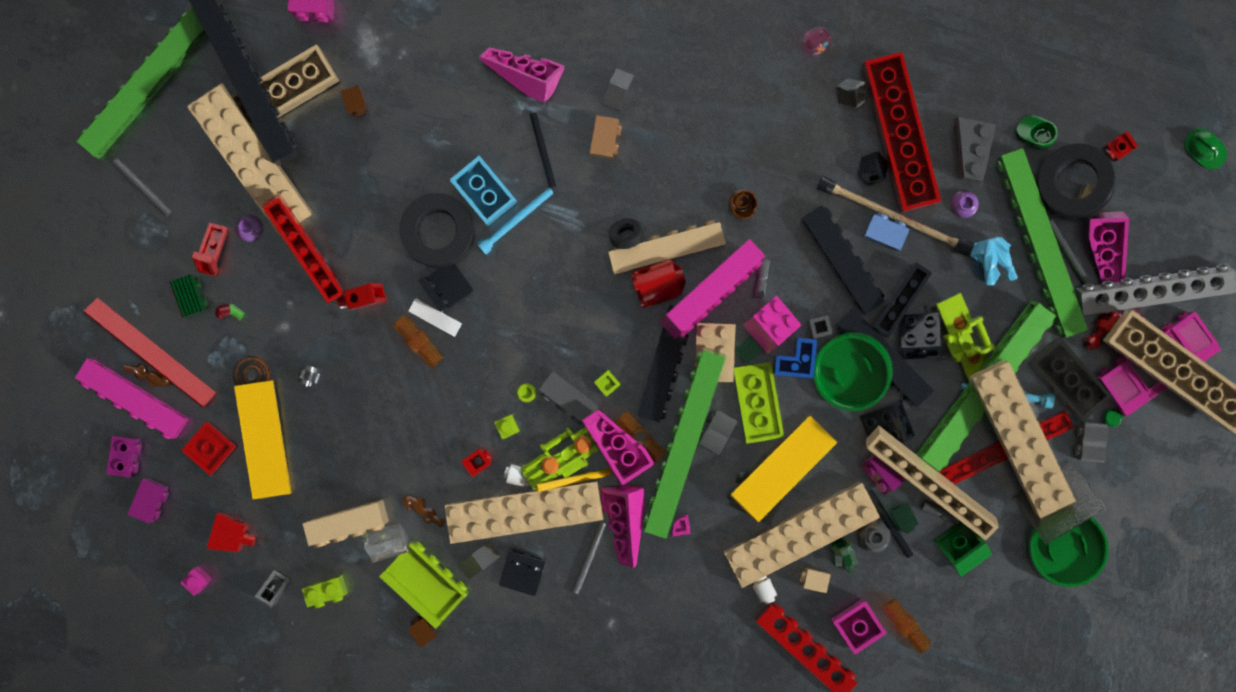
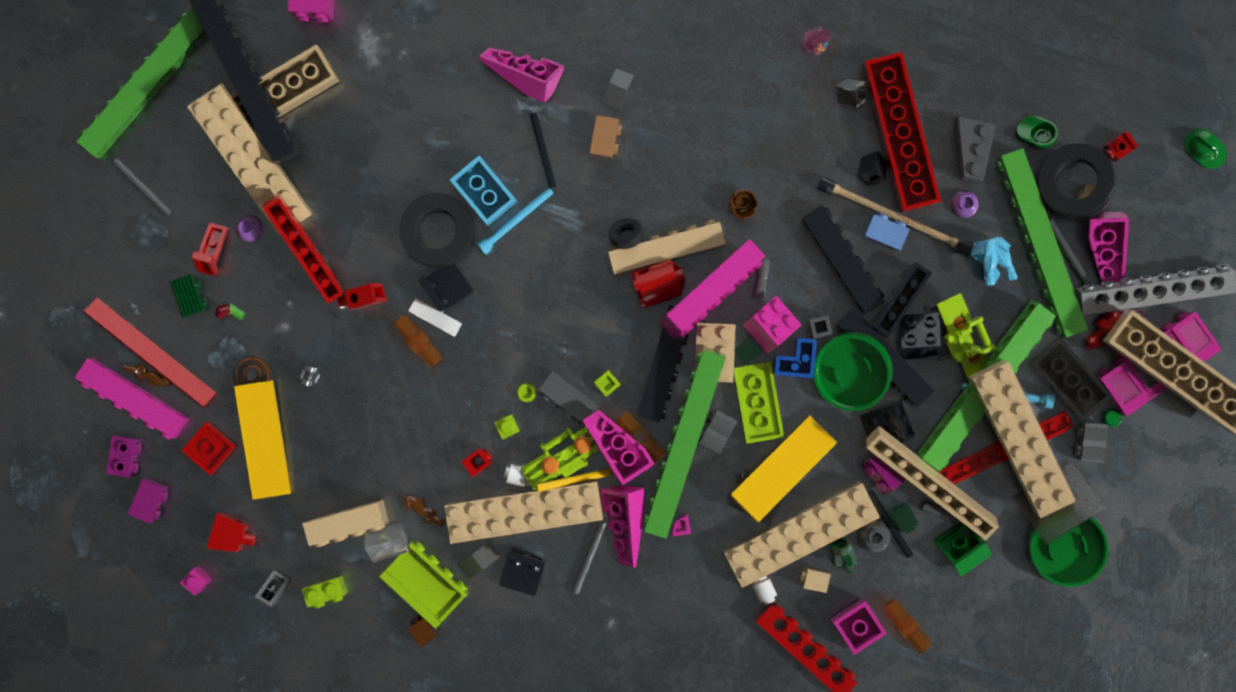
reddish brown brick [340,85,369,117] -> none

